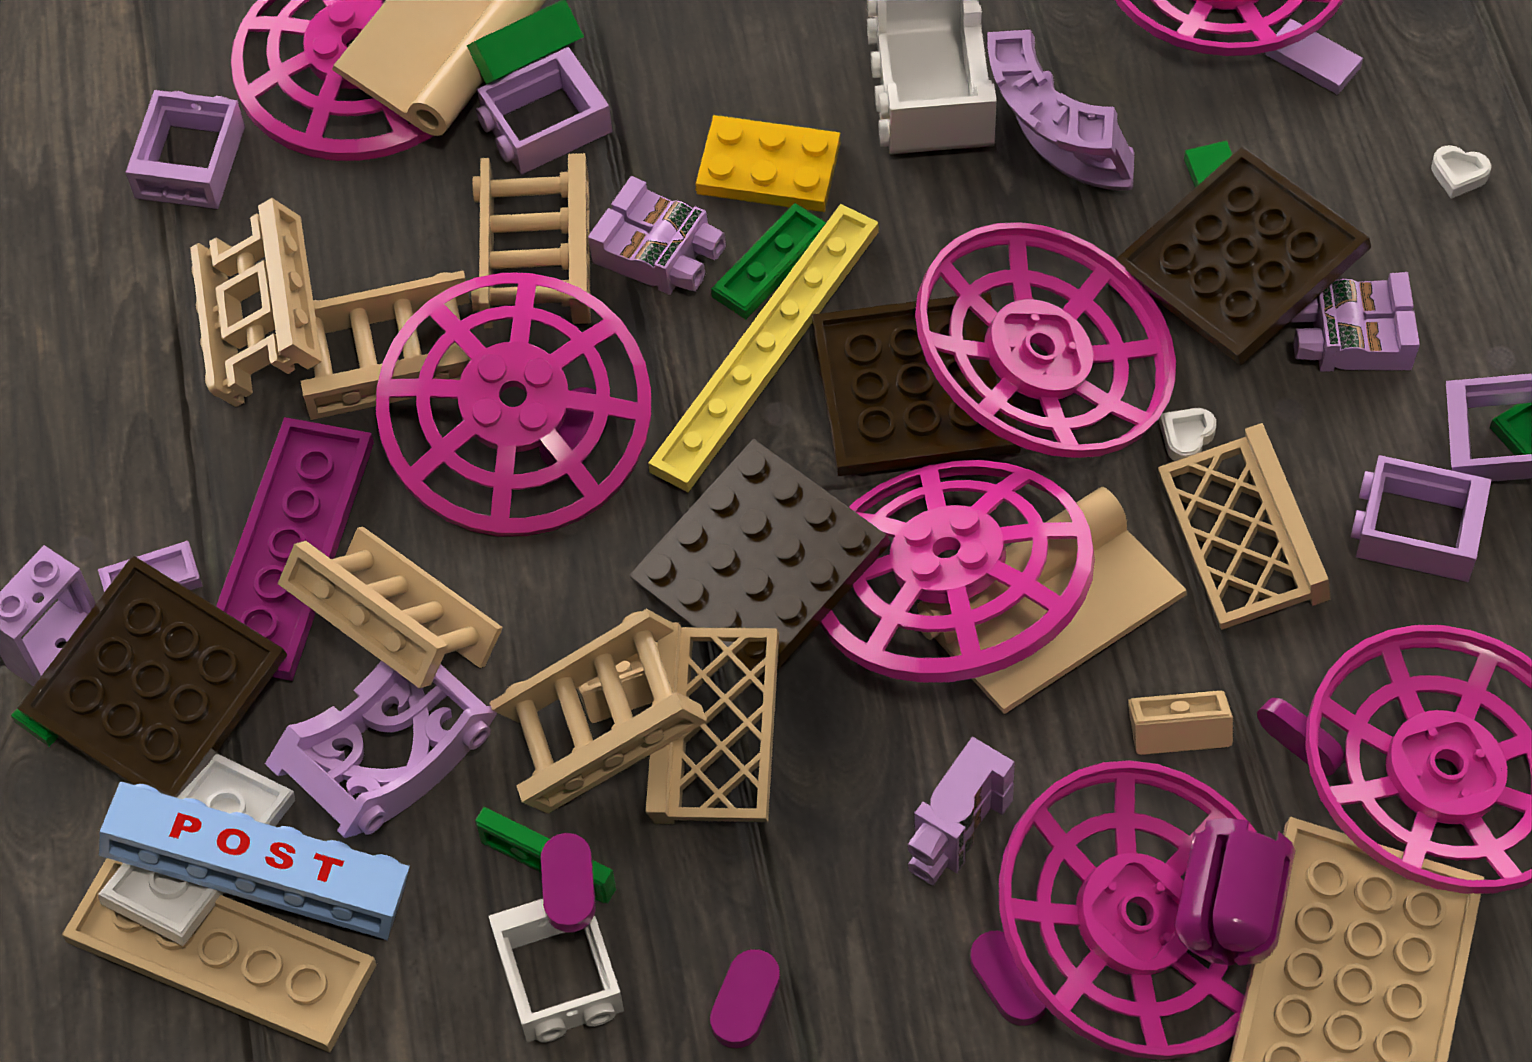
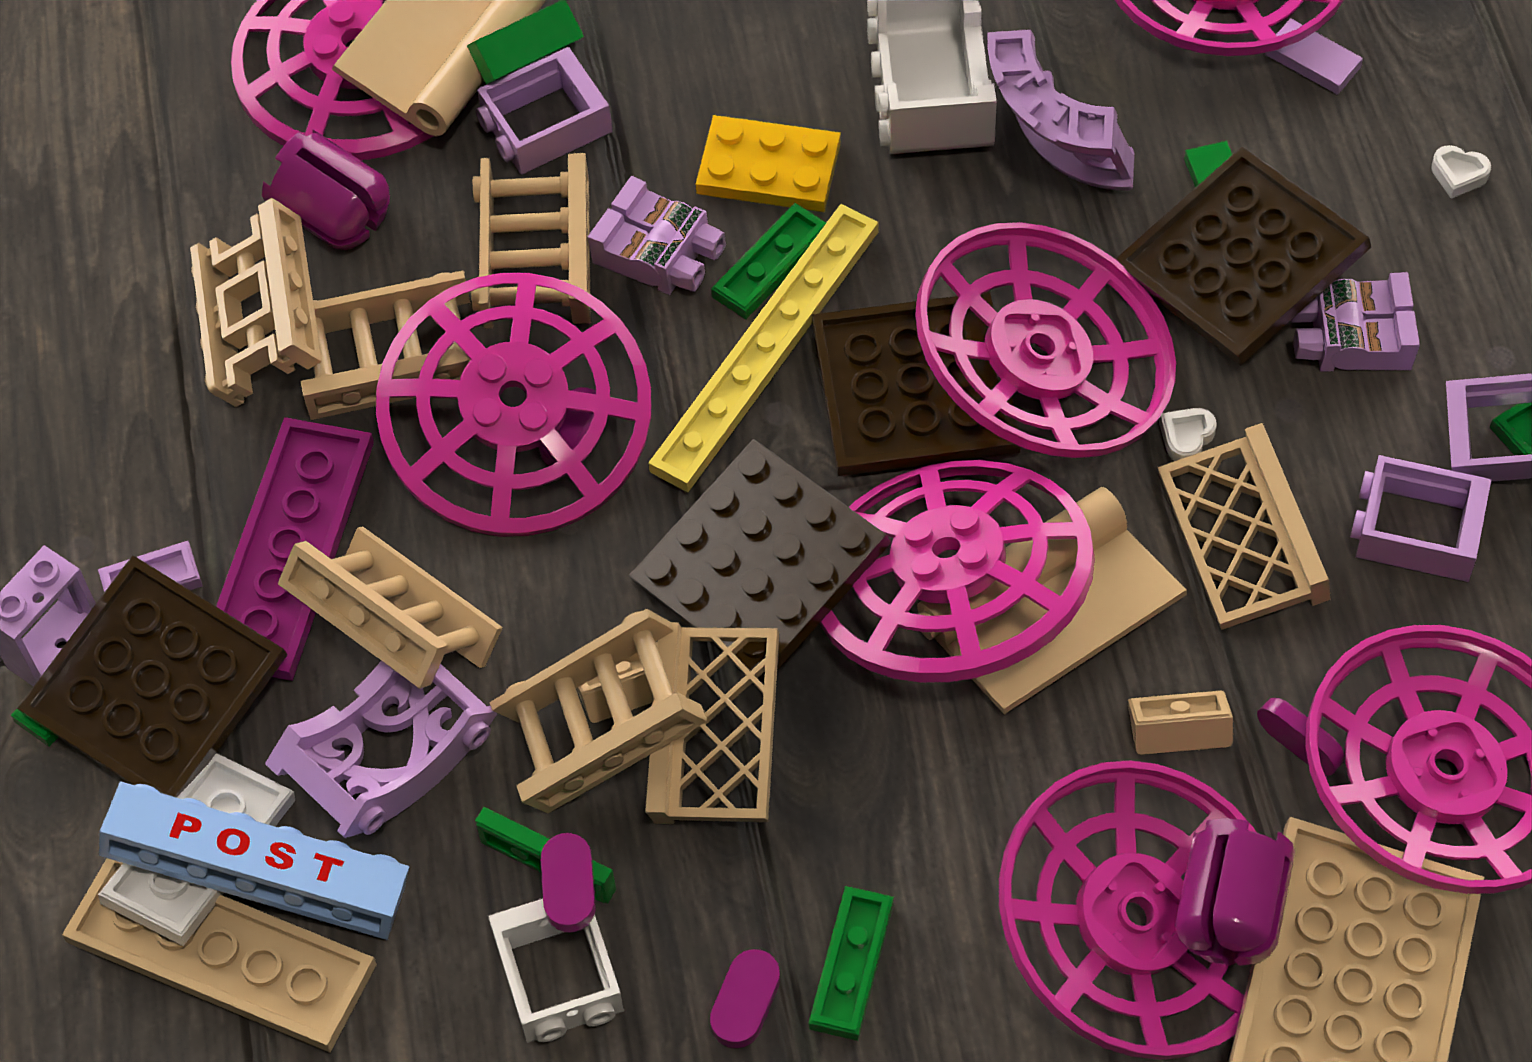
lavender window [126,90,245,209] -> none
lavender hips [908,737,1015,885] -> none
magenta tile [970,931,1047,1026] -> none
none -> magenta cylinder [262,129,390,250]
none -> green tile [809,886,894,1041]

